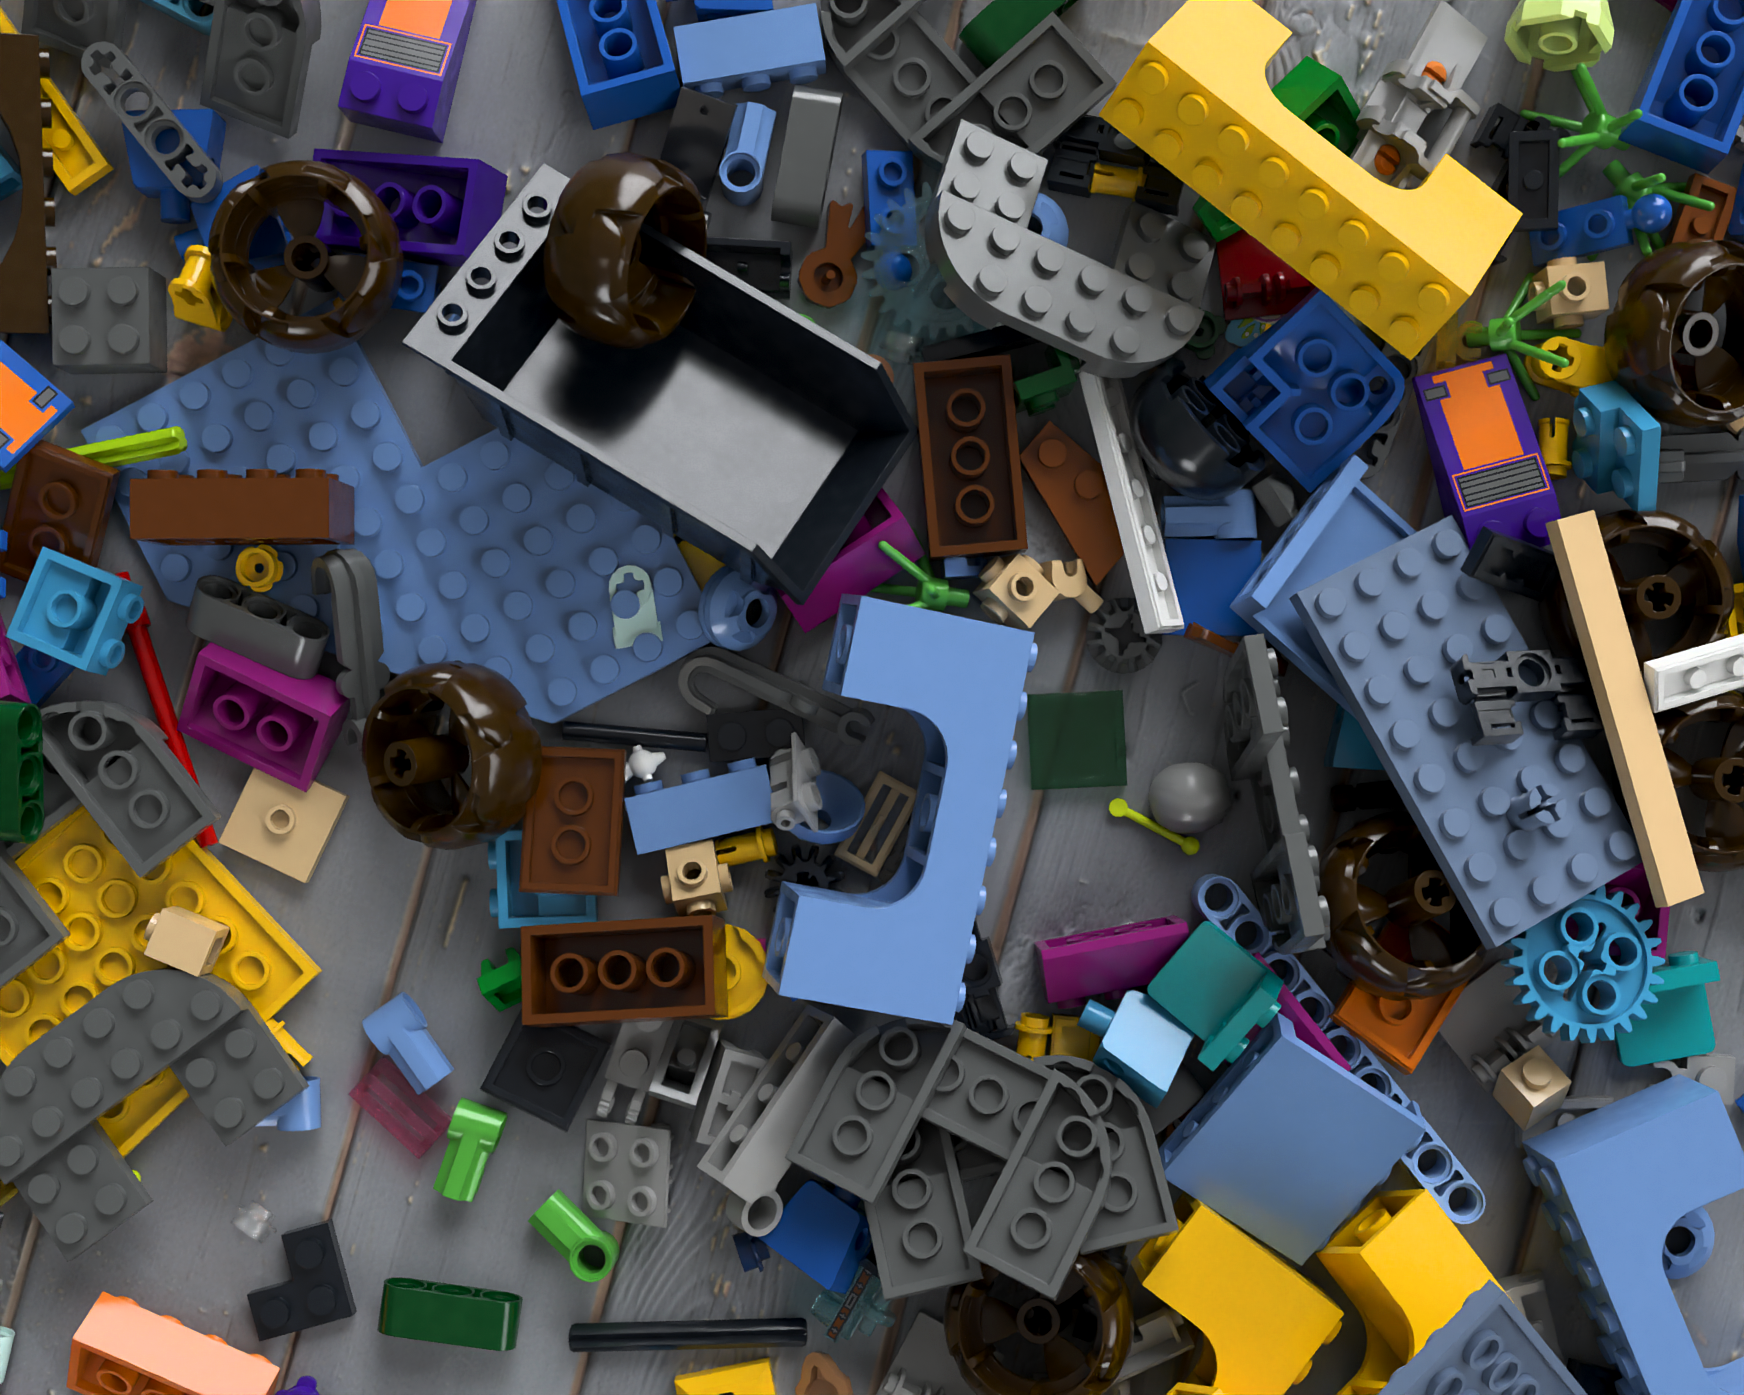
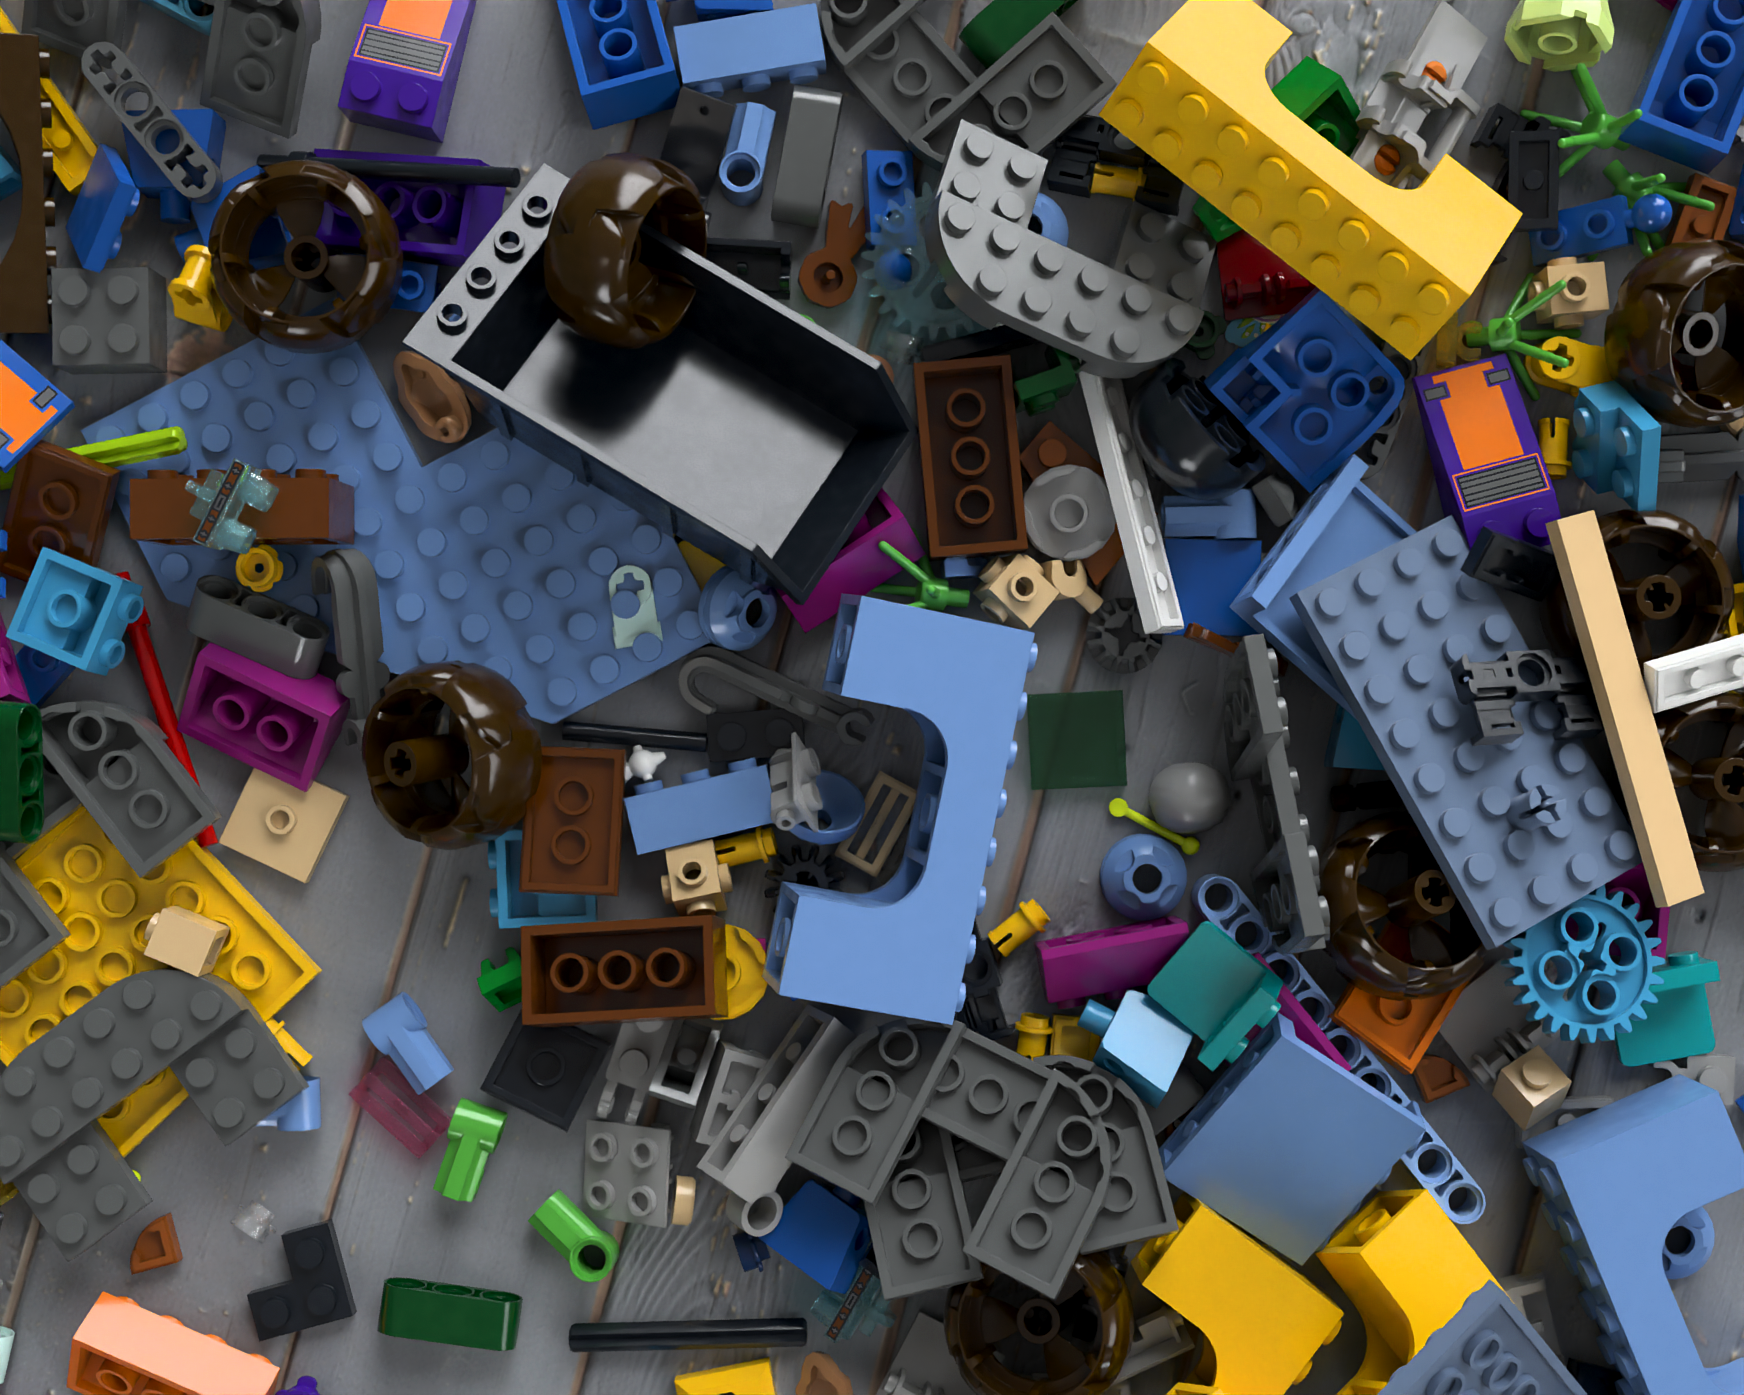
none -> blue tile [65,143,140,273]
none -> dark orange tile [130,1212,183,1275]
none -> clear light blue hips [185,458,279,554]
none -> black bar [256,151,521,188]
none -> medium nougat arm [393,351,472,443]
none -> tan tile [671,1175,696,1226]
none -> yellow pin [987,898,1051,958]
none -> light grey tile [1024,464,1116,561]
none -> medium blue piece [1100,833,1187,920]
none -> dark orange tile [1412,1053,1471,1104]

